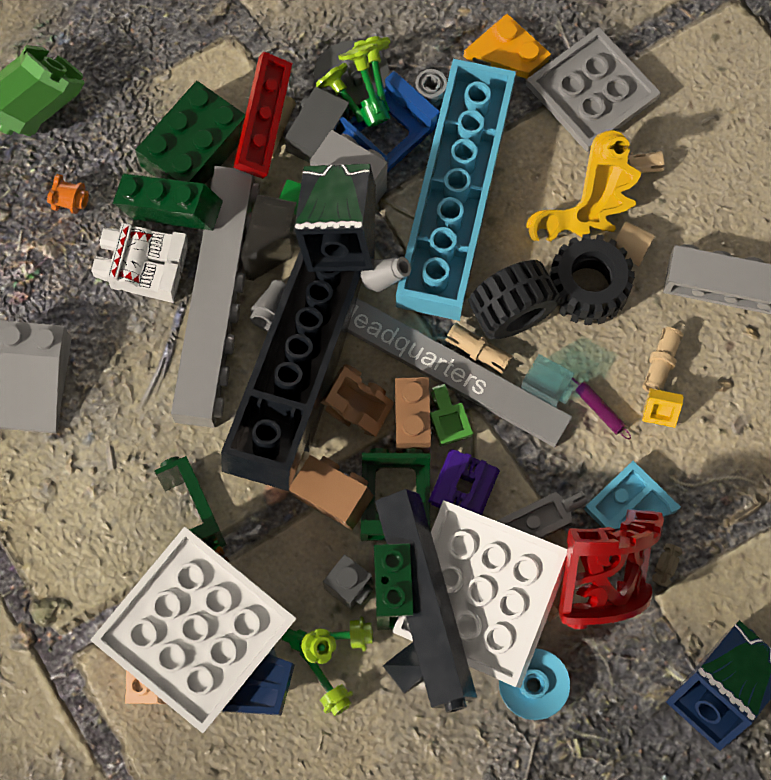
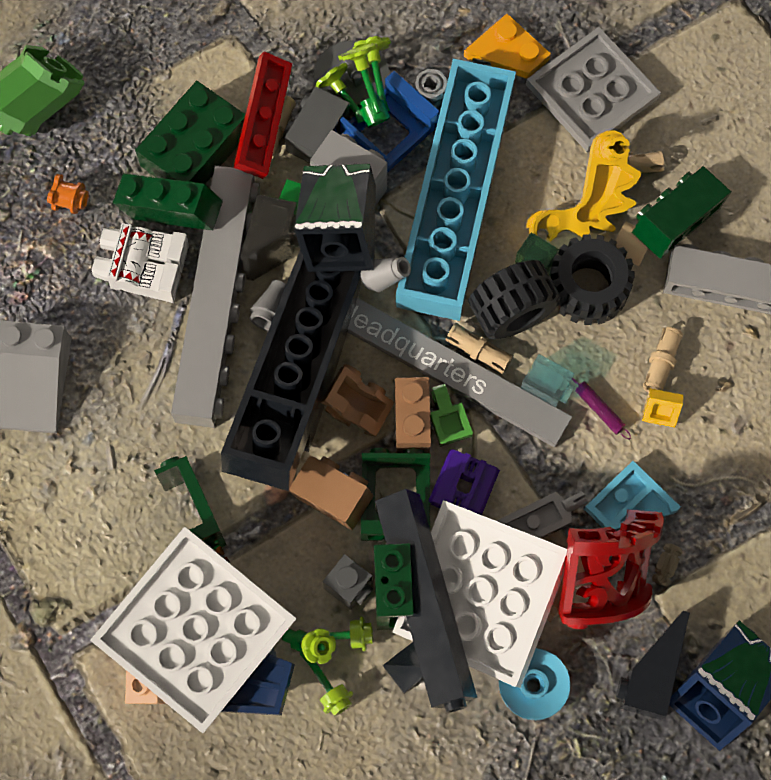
none -> clear green plate [515,232,559,272]
none -> black slope [616,611,690,720]
none -> dark green brick [632,166,732,259]

